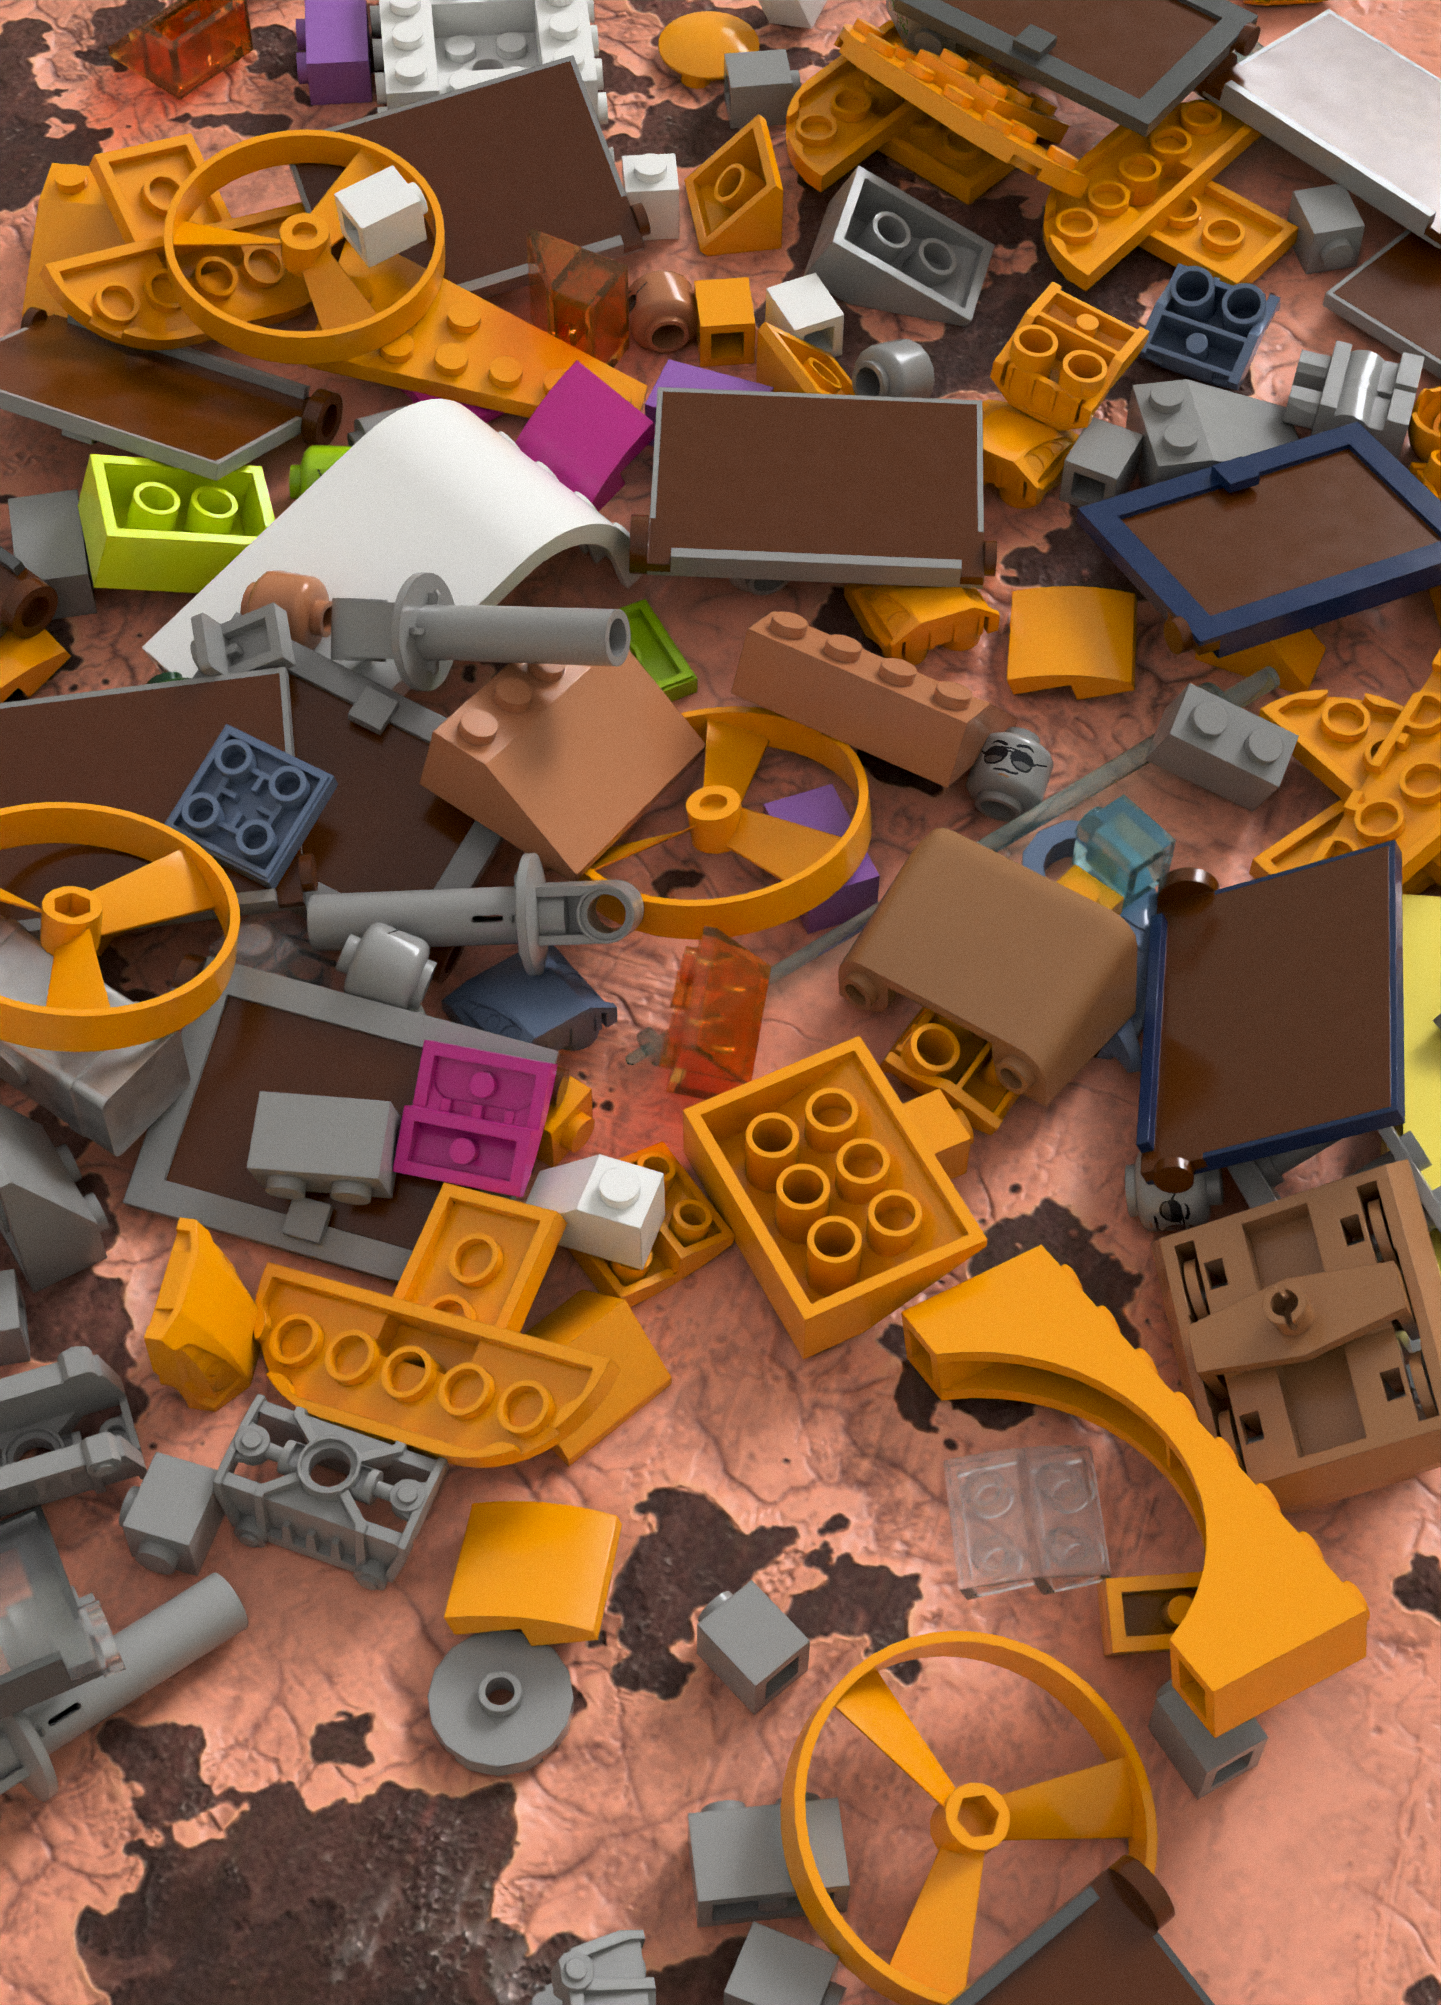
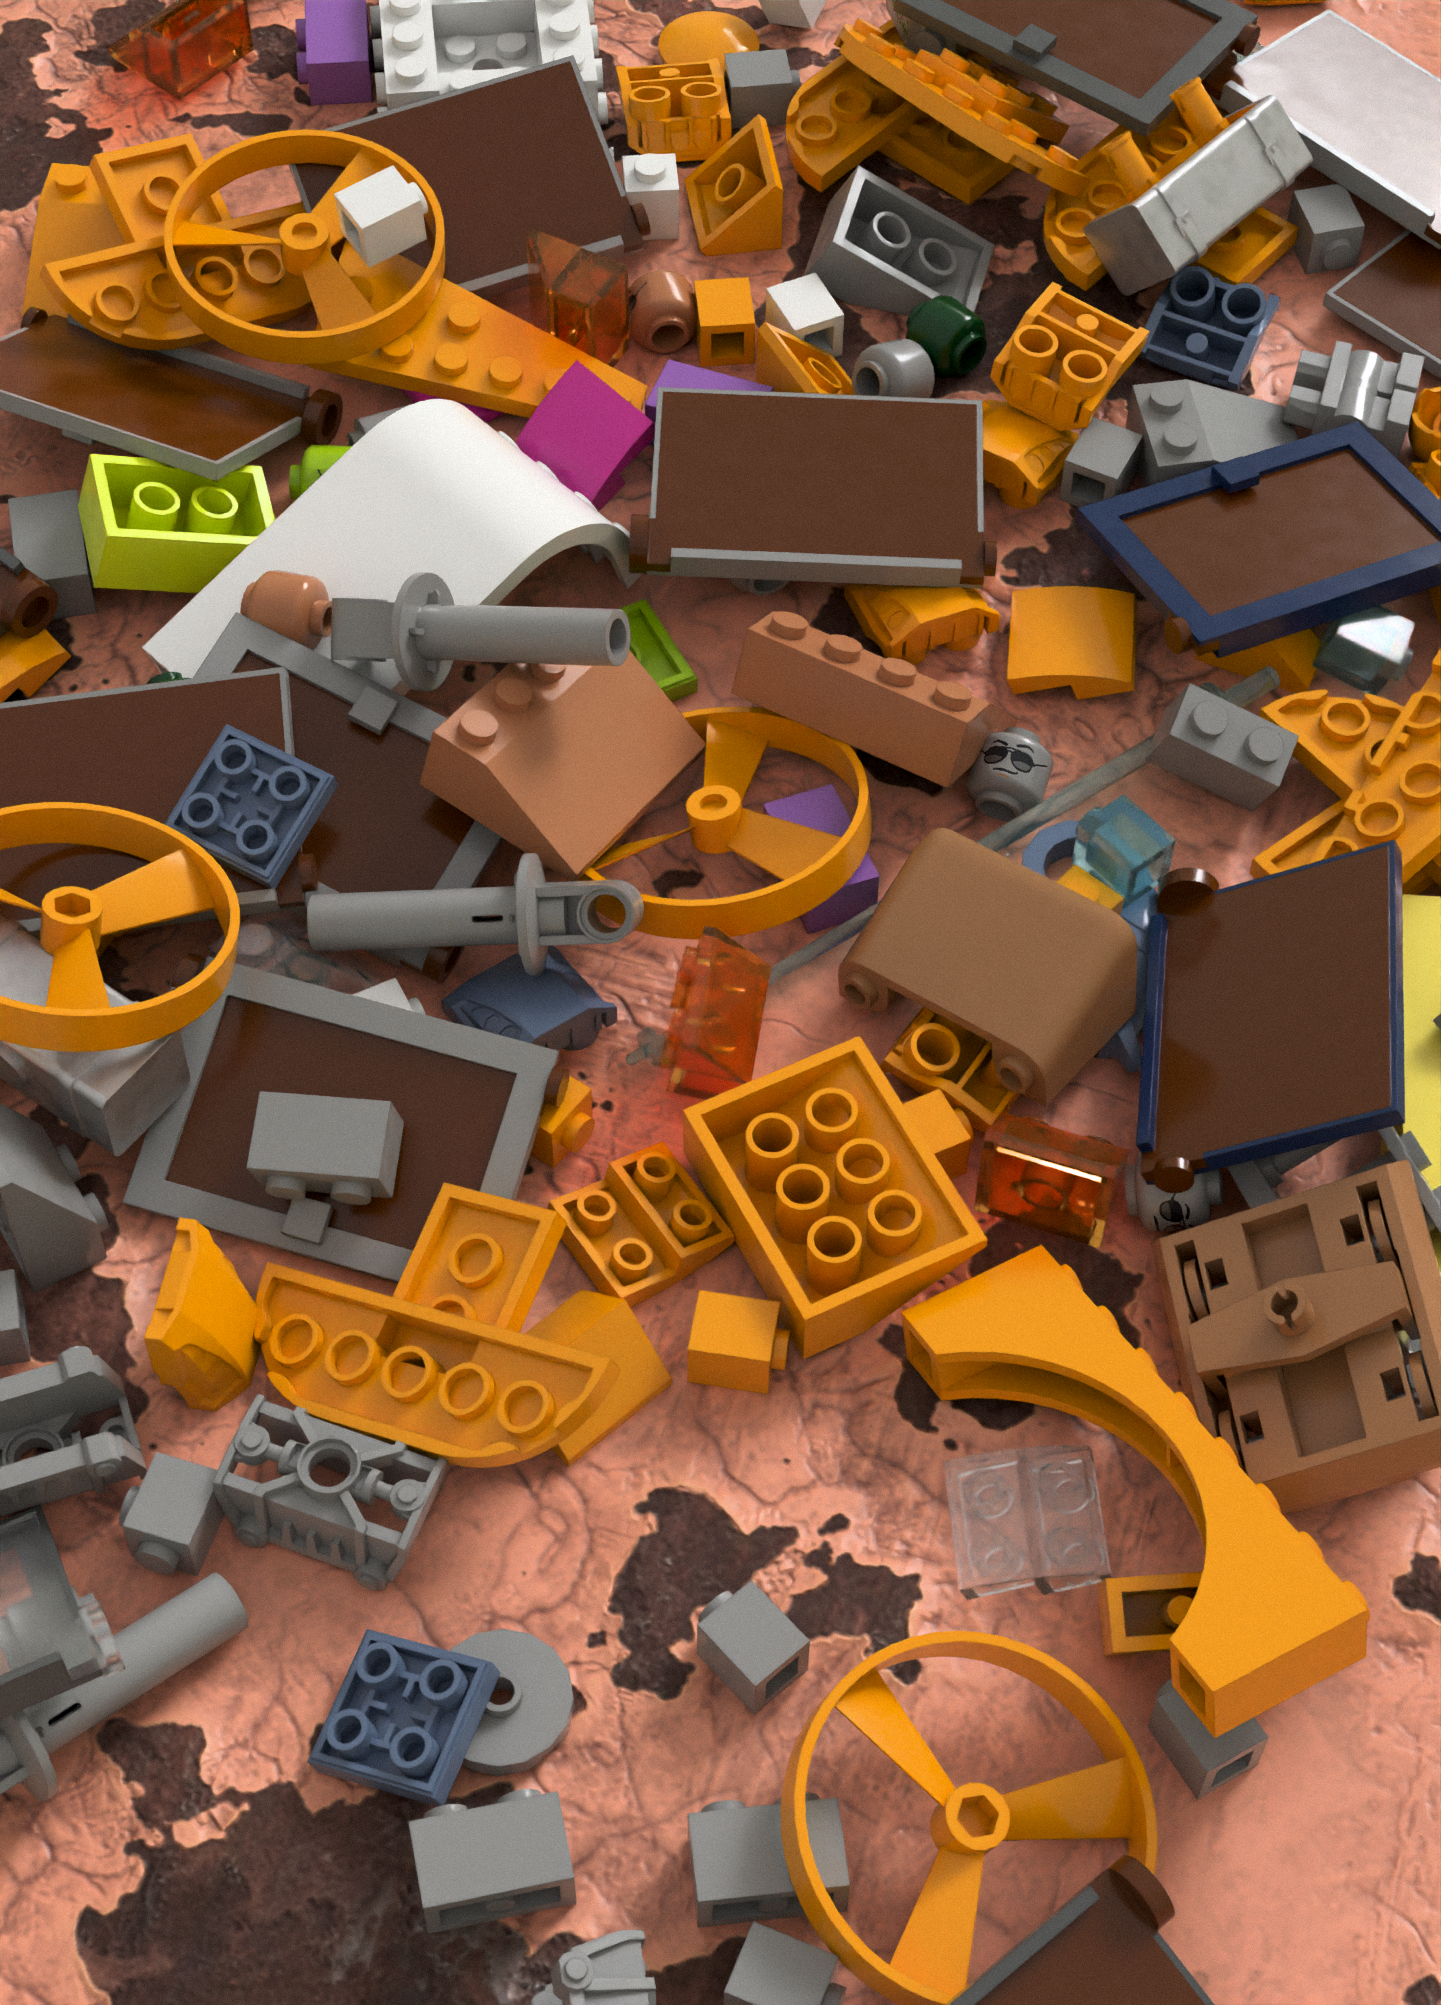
light grey bracket [190,602,296,676] -> none
light grey head [336,922,437,1010] -> none
dark pink slope [392,1040,558,1197] -> none
light orange slope [444,1501,622,1646] -> none
white slope [526,1154,665,1270] -> none
none -> sand blue tile [307,1629,500,1806]
none -> light grey brick [408,1789,576,1934]
none -> light orange slope [616,58,732,162]
none -> light orange brick [687,1290,791,1394]
none -> dark green head [905,295,987,378]
none -> clear orange slope [974,1112,1129,1248]
none -> flat silver piece [1084,76,1313,296]
none -> clear light blue brick [1312,605,1415,695]

